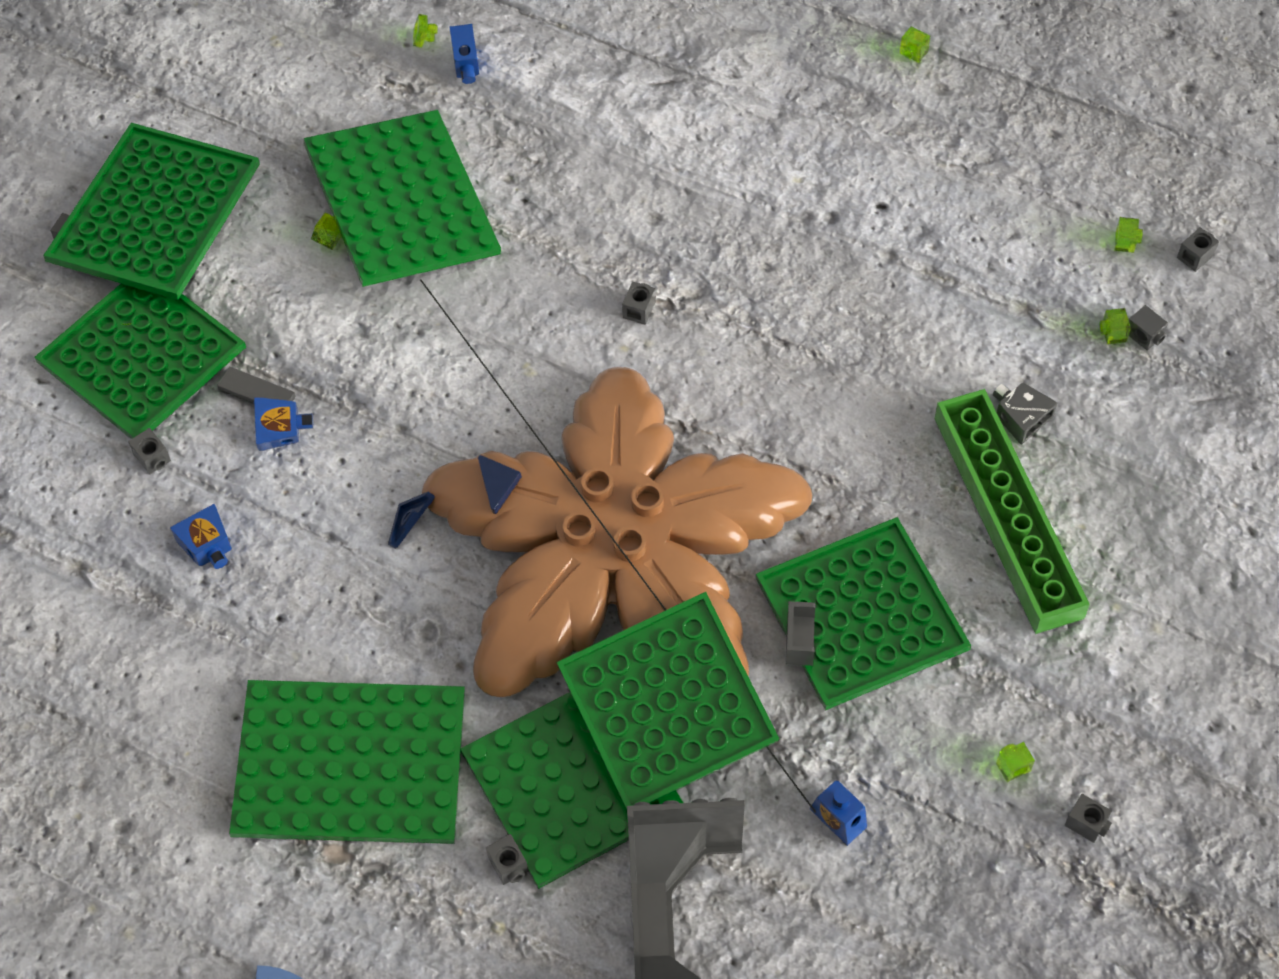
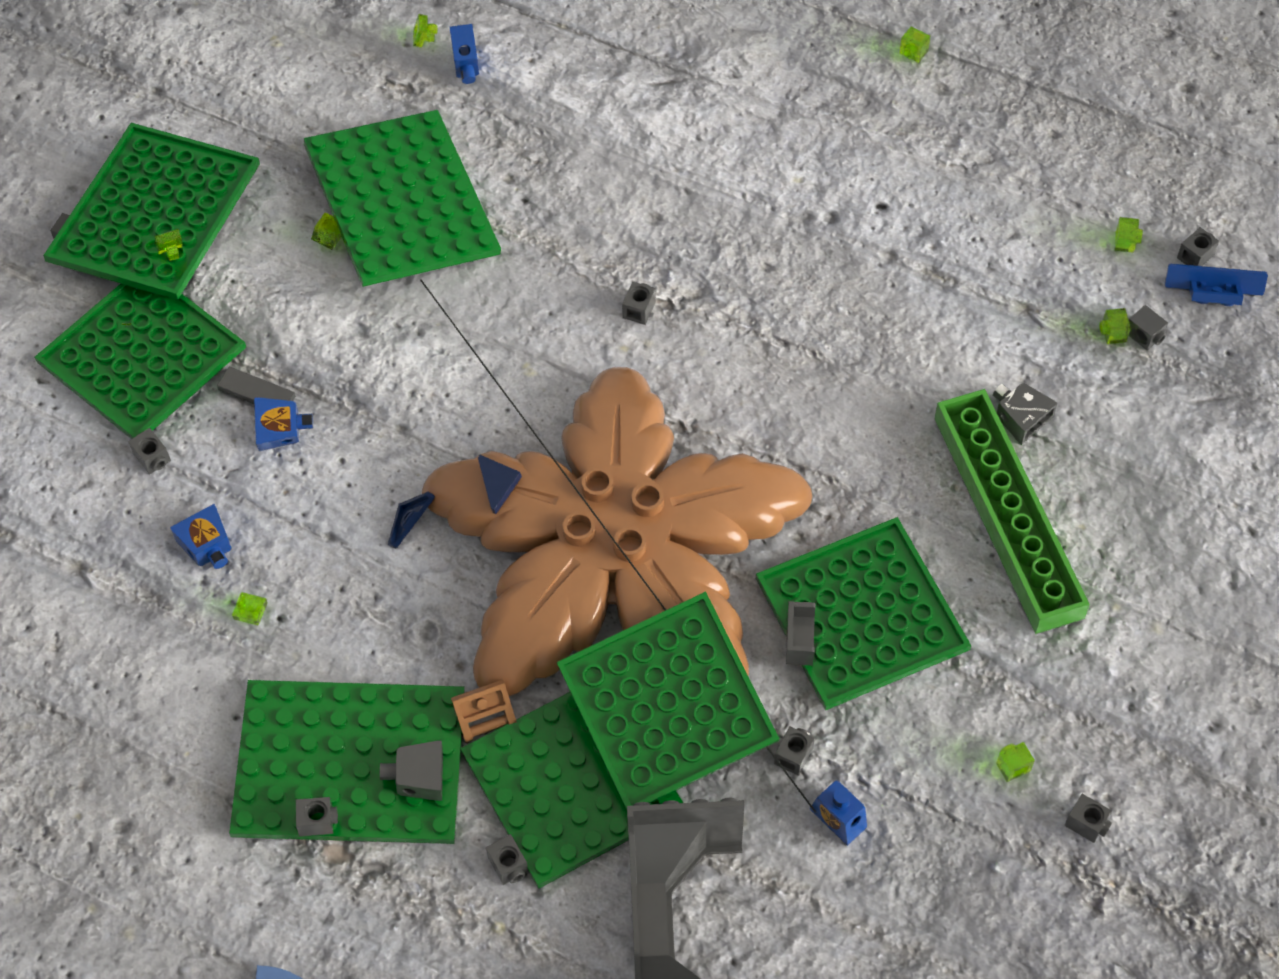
none -> clear neon green tile [155,229,182,261]
none -> clear neon green tile [232,592,268,625]
none -> dark grey brick [296,797,338,836]
none -> dark grey torso [380,741,443,801]
none -> medium nougat plate [451,680,517,743]
none -> dark grey brick [774,726,815,776]
none -> blue bracket [1165,264,1268,306]

